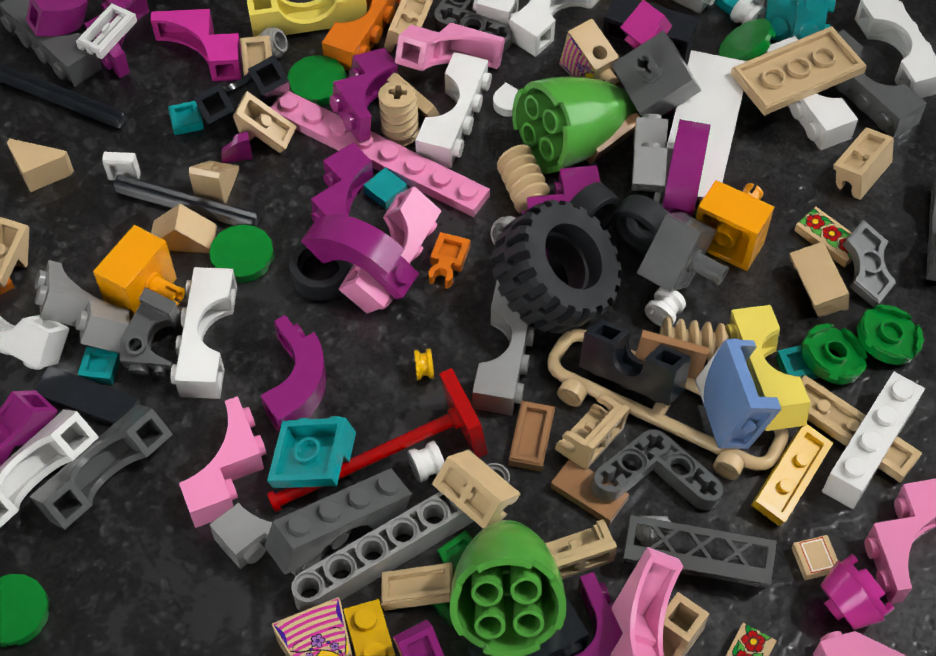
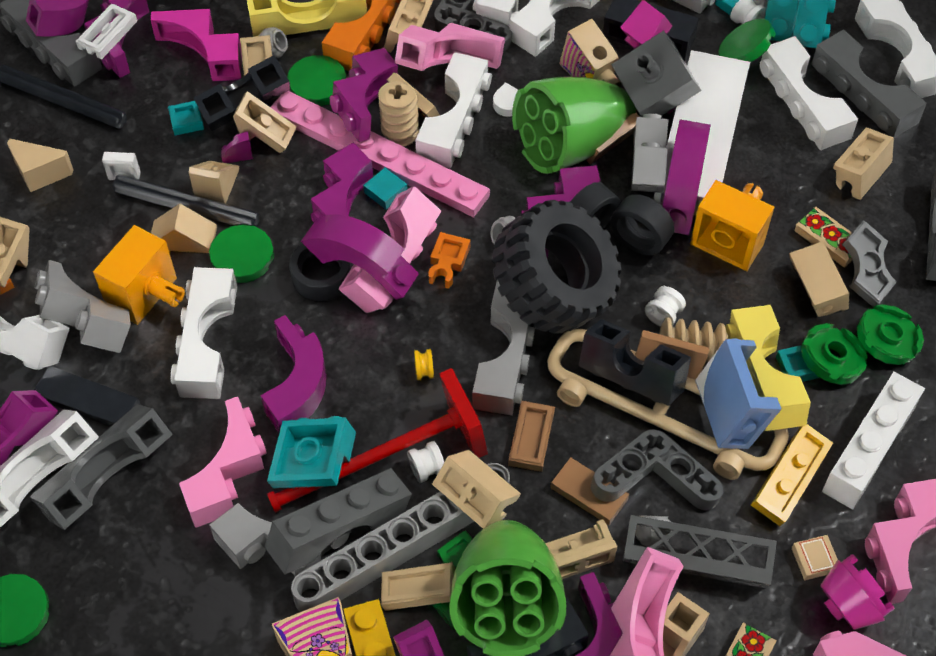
teal tile [77,346,120,386] -> none
dark grey tile [120,287,181,377] -> none
tan piece [497,145,550,214] -> none
tan hinge [555,395,630,470] -> none
dark grey brick [637,212,729,292] -> none
tan tile [730,26,867,115] -> none
tan plate [801,375,922,483] -> none

